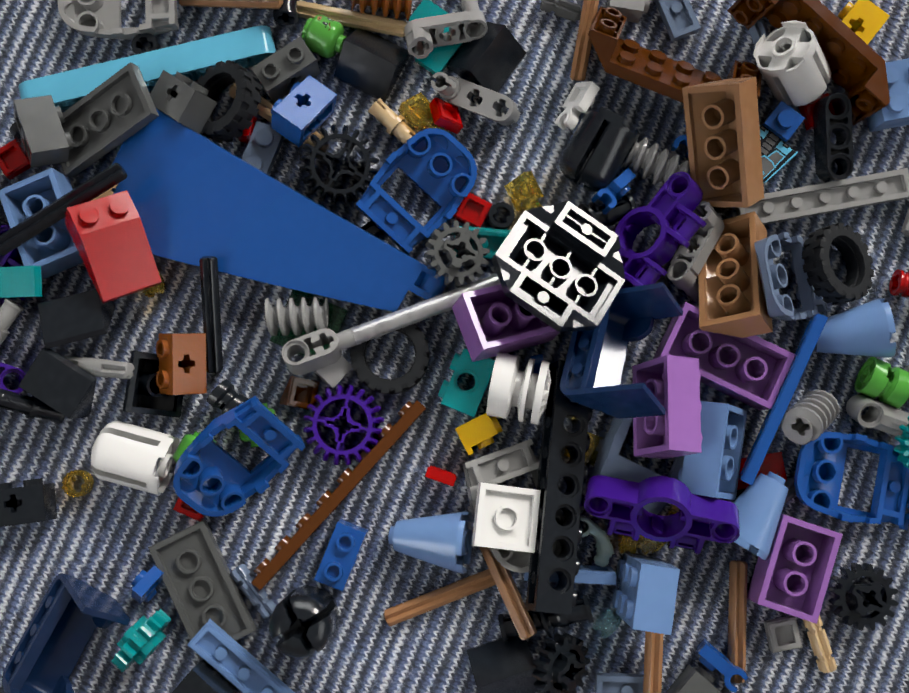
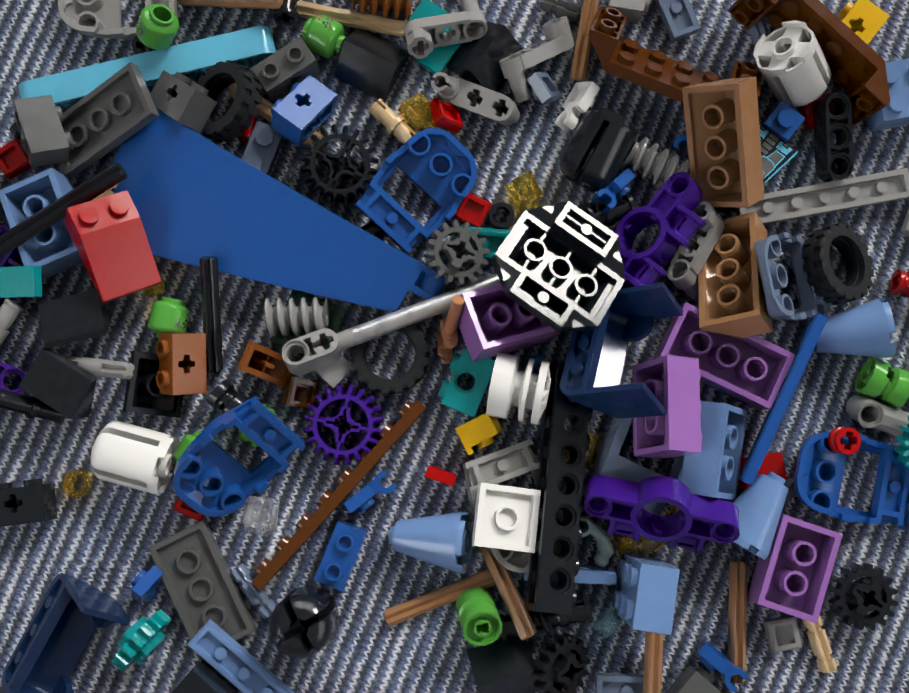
light grey piece [781,390,840,445] -> none
none -> bright green head [136,4,179,50]
none -> bright green head [148,296,191,338]
none -> dark orange slope [237,341,298,388]
none -> clear brick [243,496,280,536]
none -> blue plate [344,470,397,513]
none -> nougat piece [436,295,464,364]
none -> bright green wheel [455,587,503,646]
none -> light grey beam [499,16,575,103]
none -> sand blue plate [527,72,562,104]
none -> red bush [828,427,861,455]

